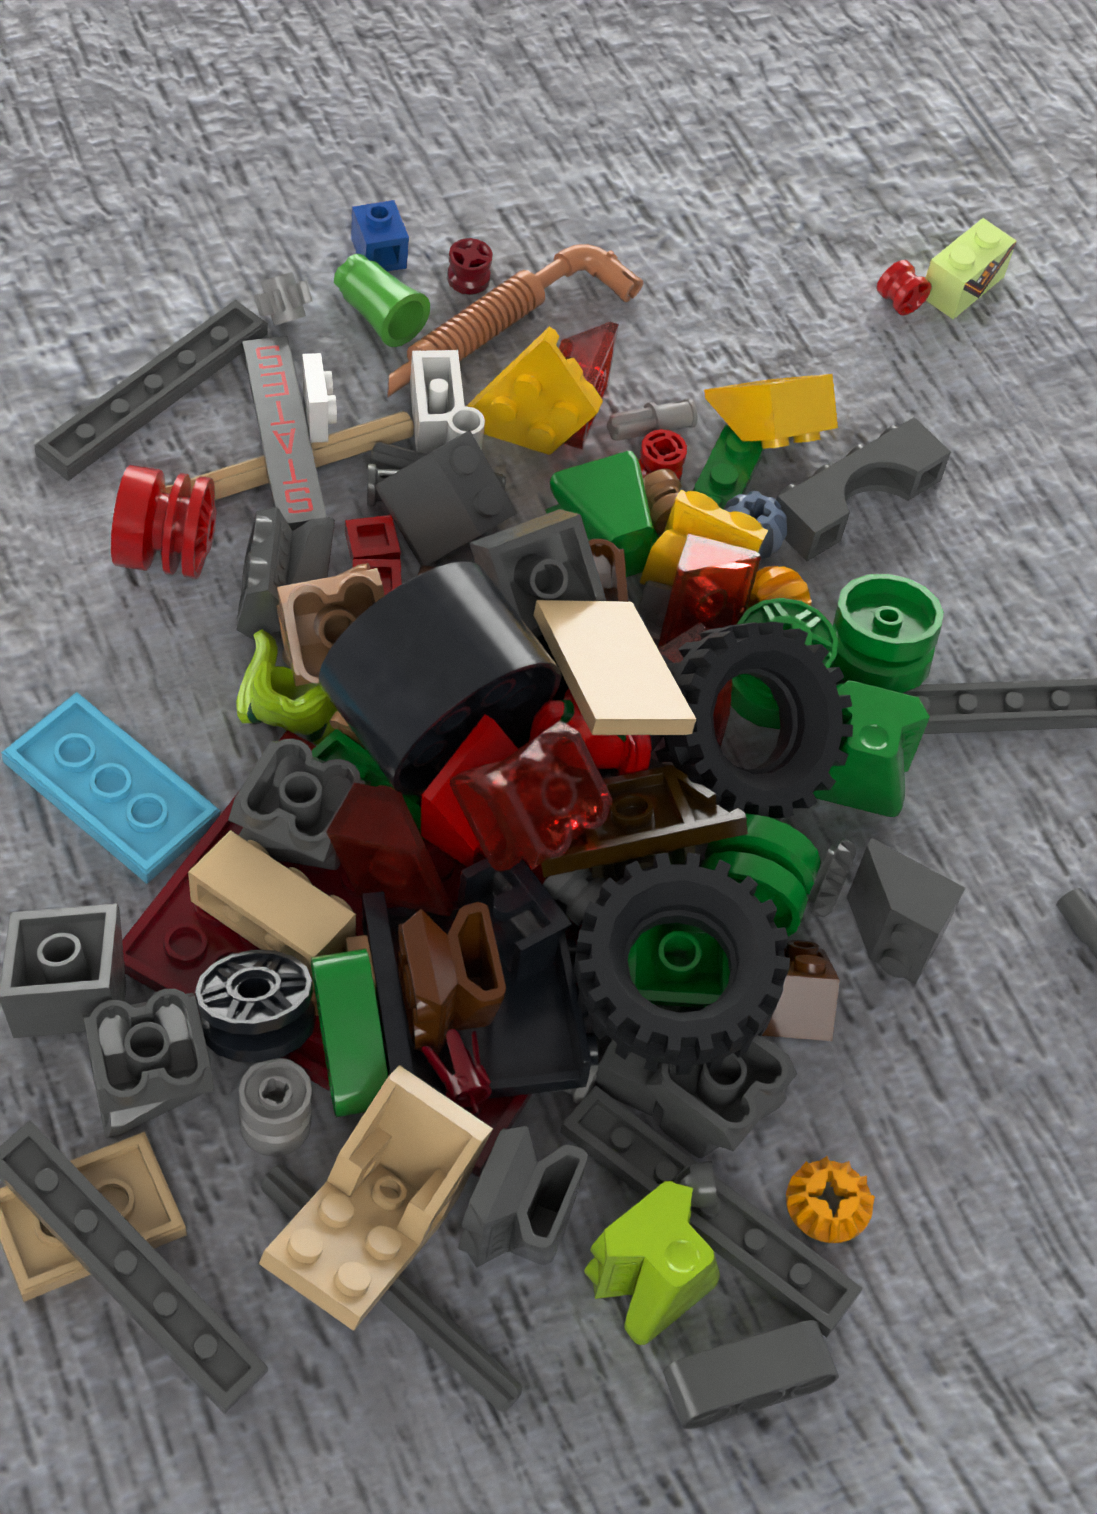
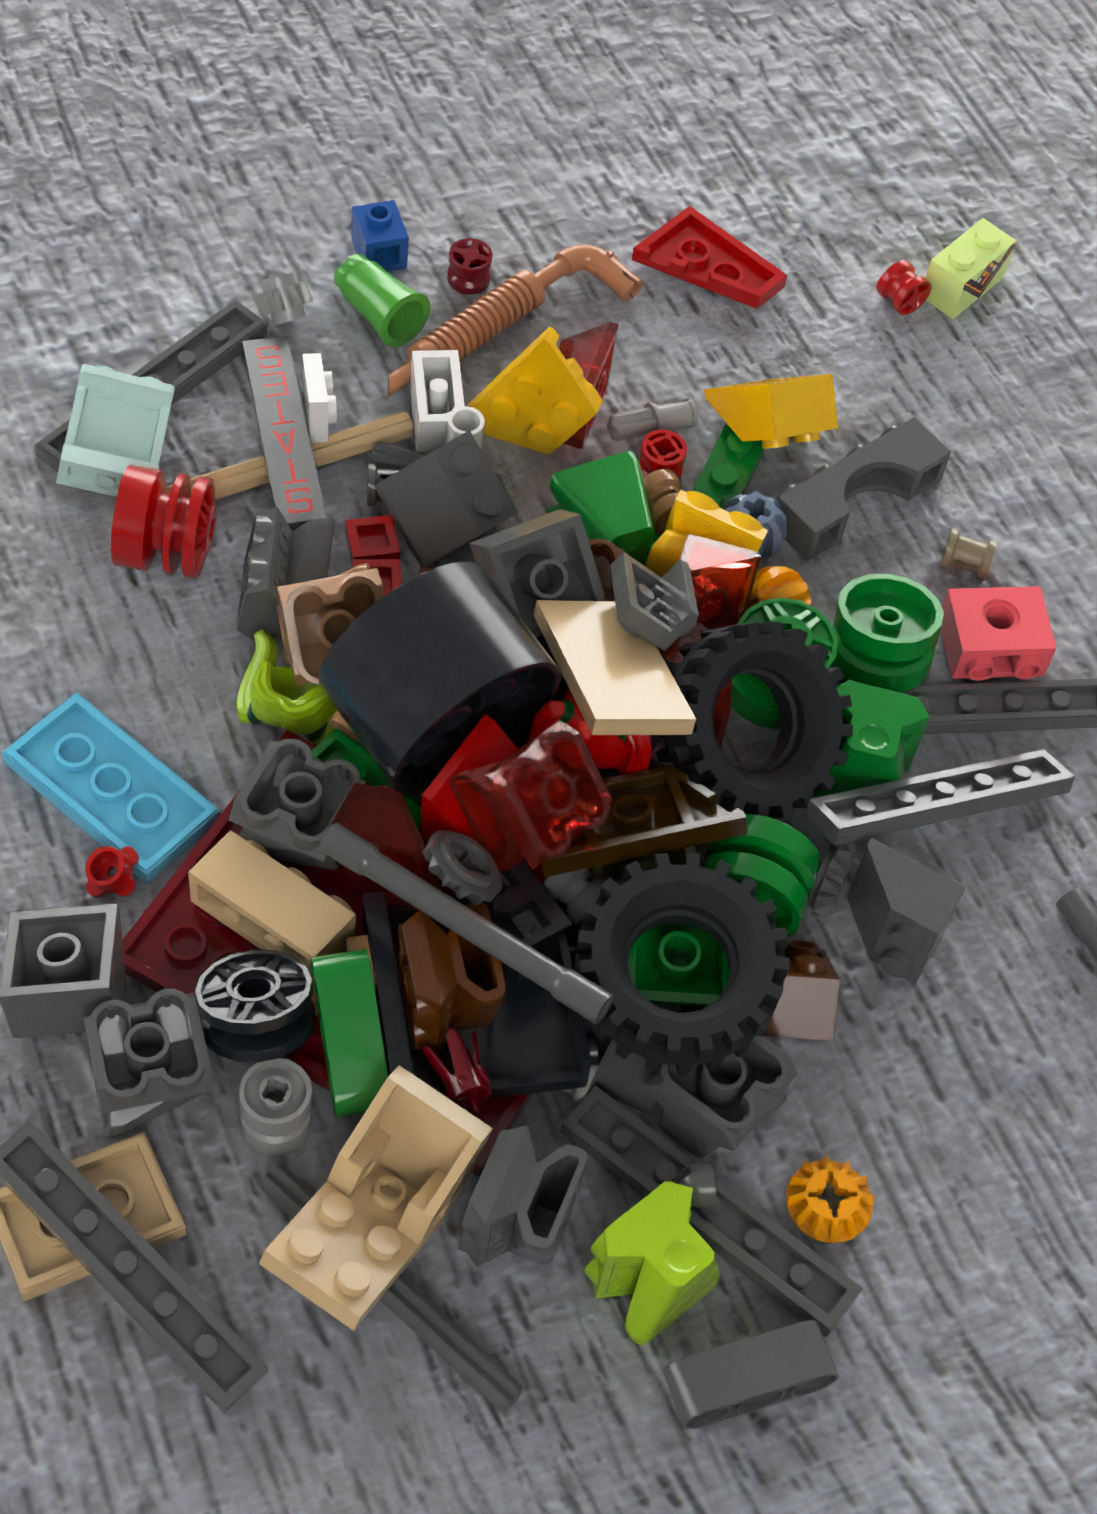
none -> light aqua panel [56,364,175,497]
none -> red plate [85,846,139,898]
none -> dark grey piece [319,823,614,1025]
none -> dark grey gear [422,830,502,905]
none -> dark grey bracket [610,551,699,651]
none -> red wing [631,206,788,309]
none -> dark grey plate [805,749,1075,846]
none -> dark tan bush [939,528,997,581]
none -> coral brick [941,586,1057,681]

